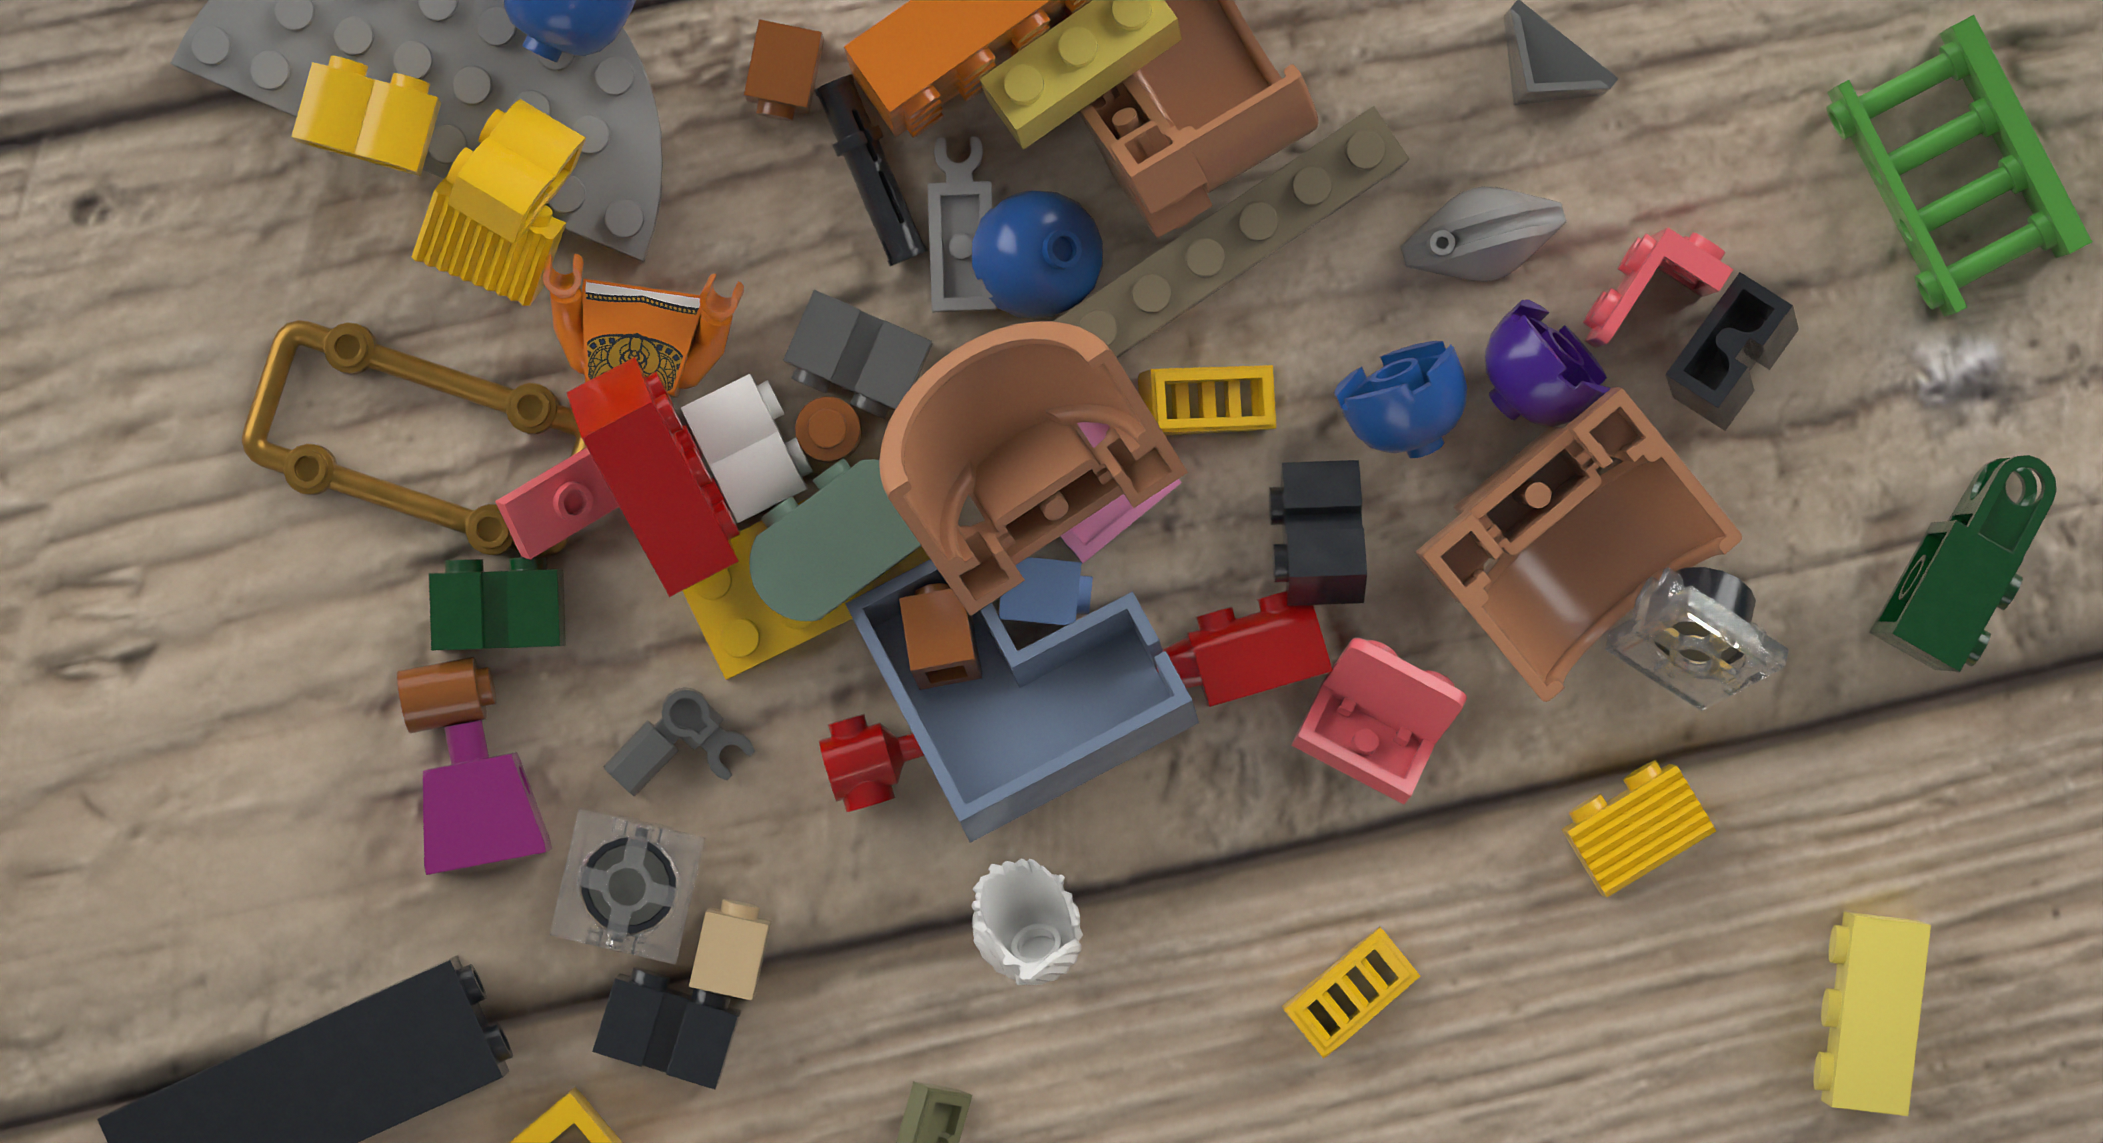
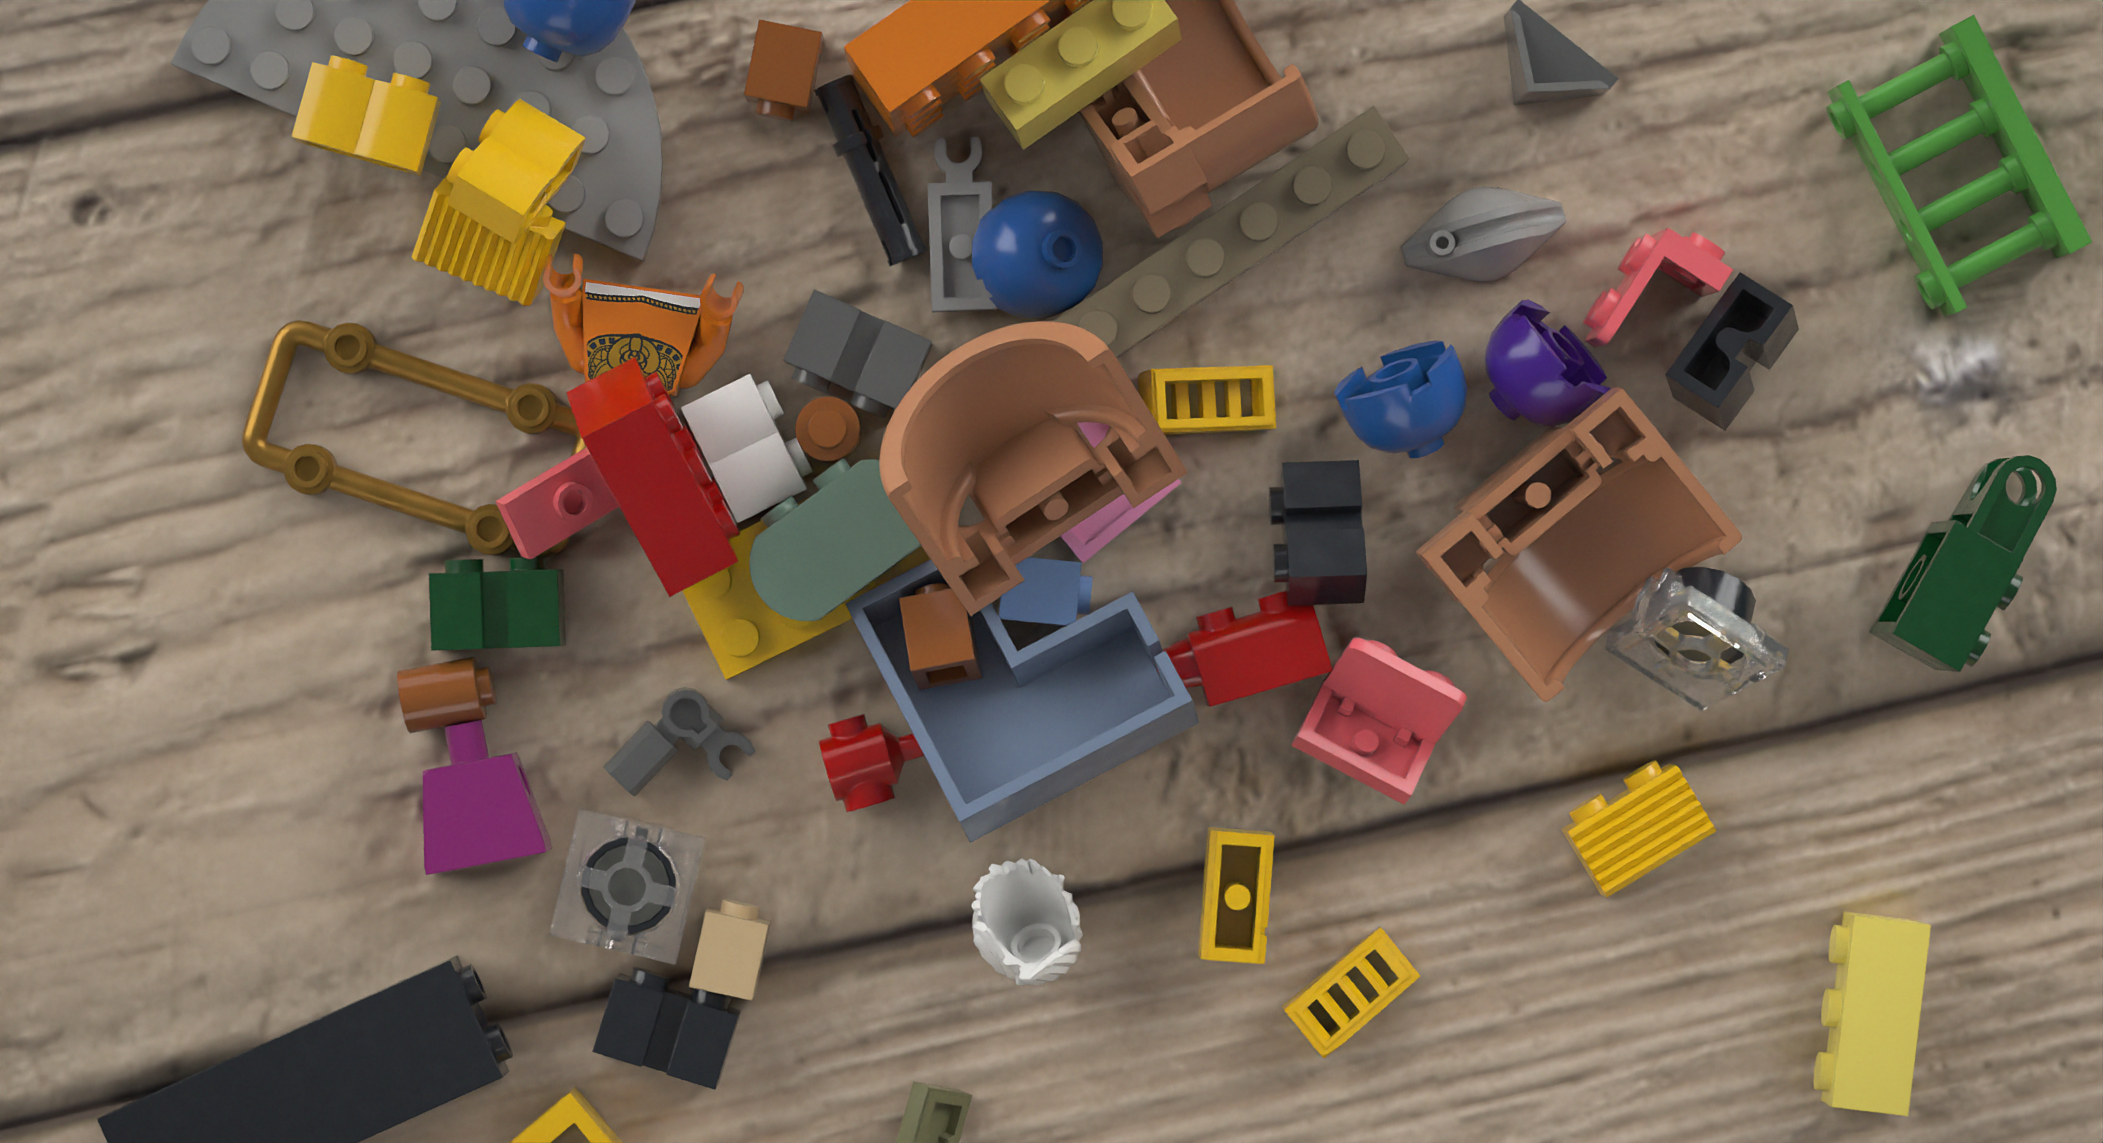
none -> yellow brick [1198,827,1275,964]

